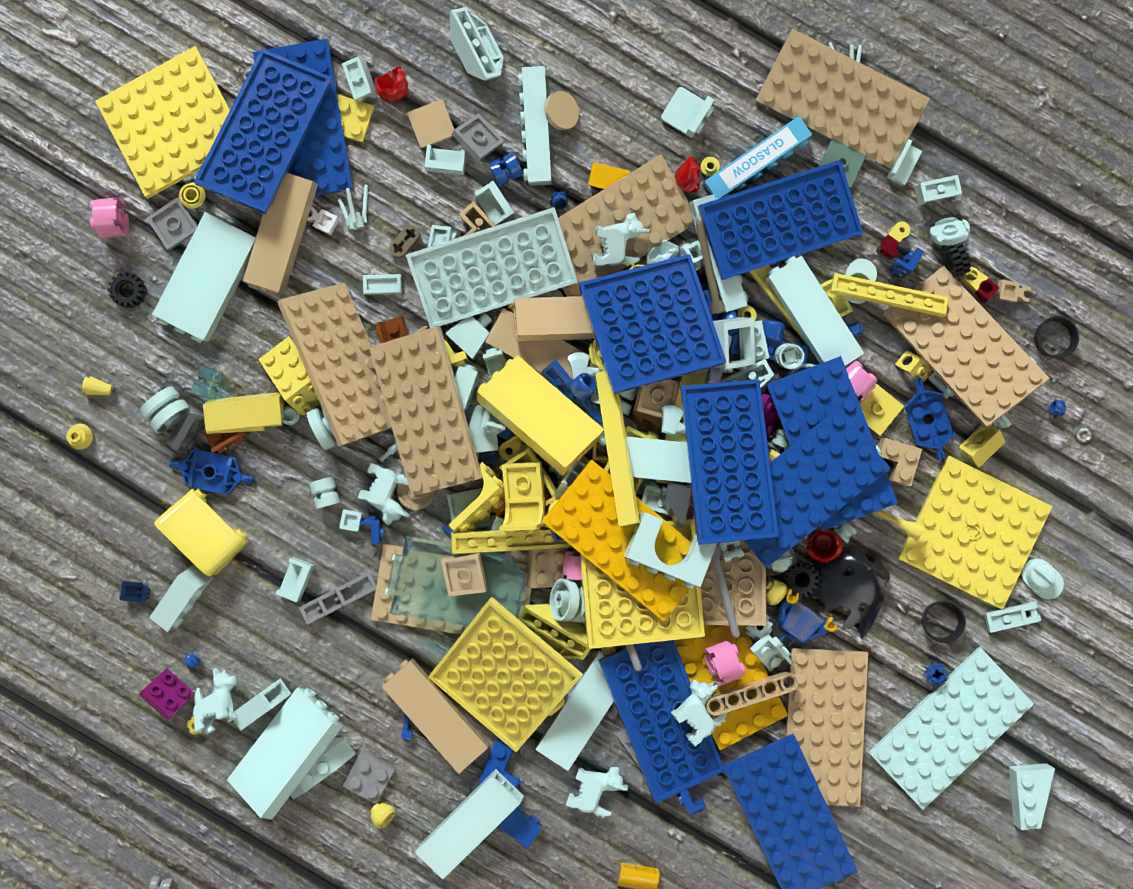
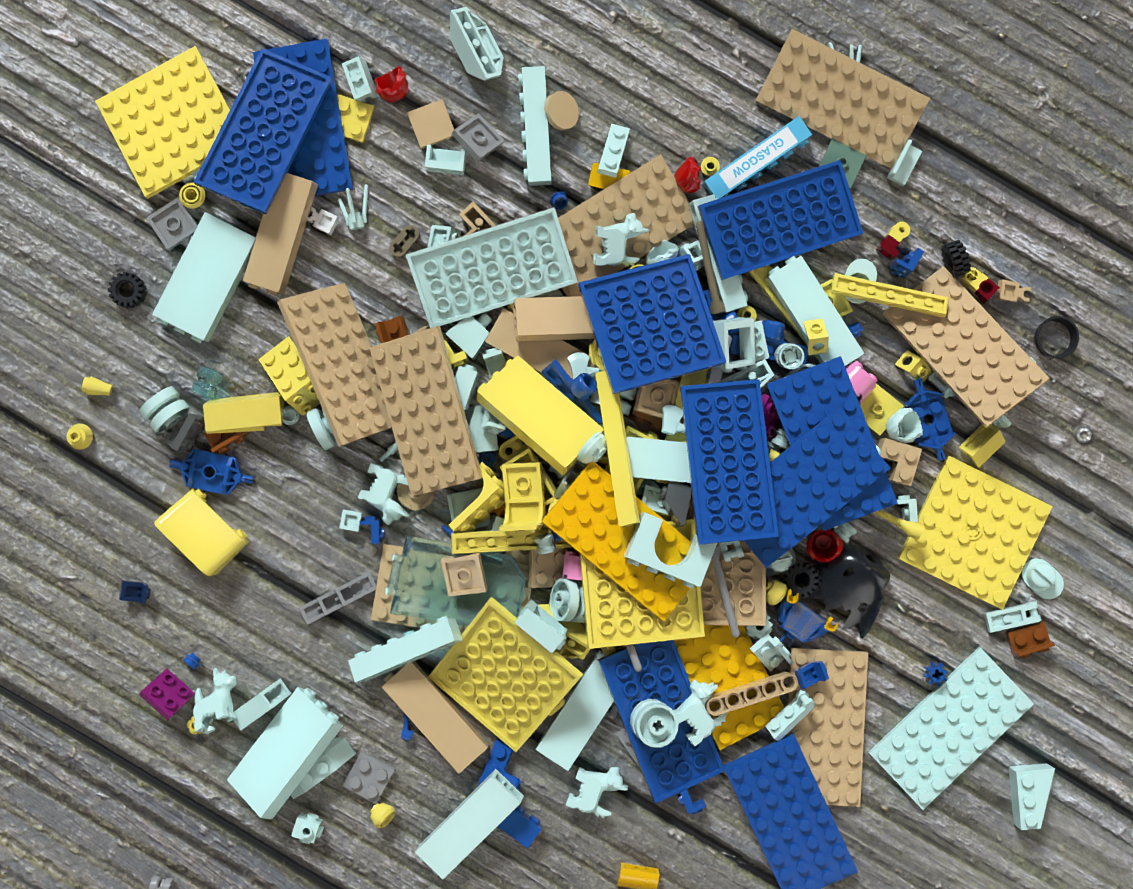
bright pink brick [90,197,129,238] -> none
light aqua wedge [149,565,214,632] -> none
light aqua panel [276,557,314,602] -> none
light aqua wheel [309,477,340,509] -> none
light aqua tile [363,274,402,295] -> none
light aqua panel [474,181,515,226] -> none
blue wheel [489,152,523,186] -> none
light aqua bracket [661,87,715,138] -> none
bright pink brick [704,641,745,686] -> none
light aqua panel [915,175,962,206] -> none
black tyre [922,601,966,643] -> none
light aqua tile [930,217,970,246] -> none
blue plate [1049,399,1067,418] -> none
none -> light aqua brick [291,813,324,844]
none -> light aqua brick [348,616,463,683]
none -> light aqua window [515,600,567,653]
none -> light aqua wheel [534,533,556,554]
none -> light aqua piece [577,431,607,463]
none -> light aqua plate [598,124,630,178]
none -> light aqua wheel [630,699,679,747]
none -> light aqua plate [766,689,815,741]
none -> blue bracket [794,661,829,689]
none -> light yellow bracket [804,319,829,355]
none -> light aqua hair [886,408,923,443]
none -> light aqua bracket [897,495,918,522]
none -> dark orange bracket [1006,621,1055,658]

